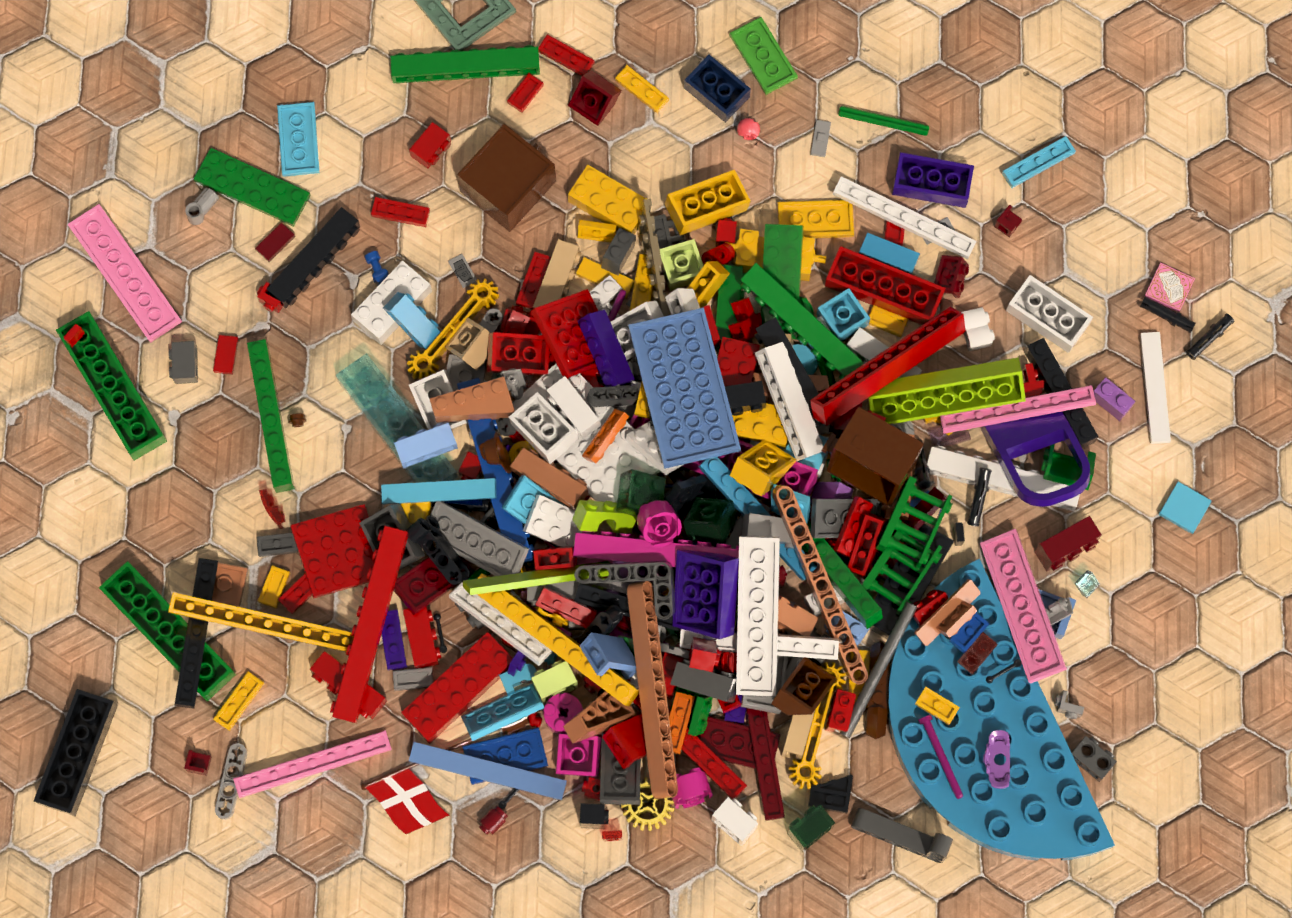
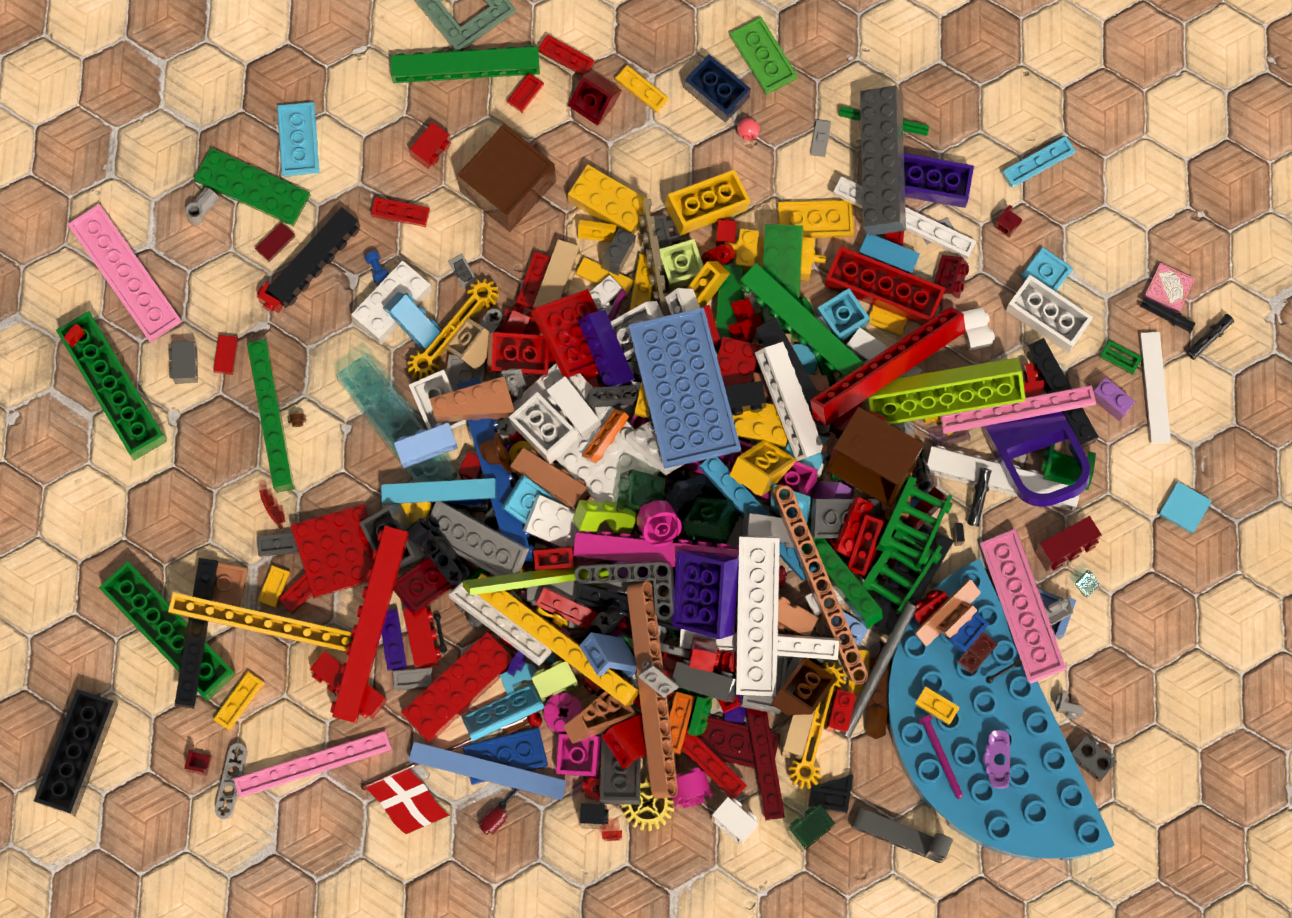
none -> light grey hinge [638,661,679,698]
none -> dark grey brick [860,85,906,236]
none -> medium azure tile [1020,247,1073,292]
none -> green tile [1099,340,1143,375]

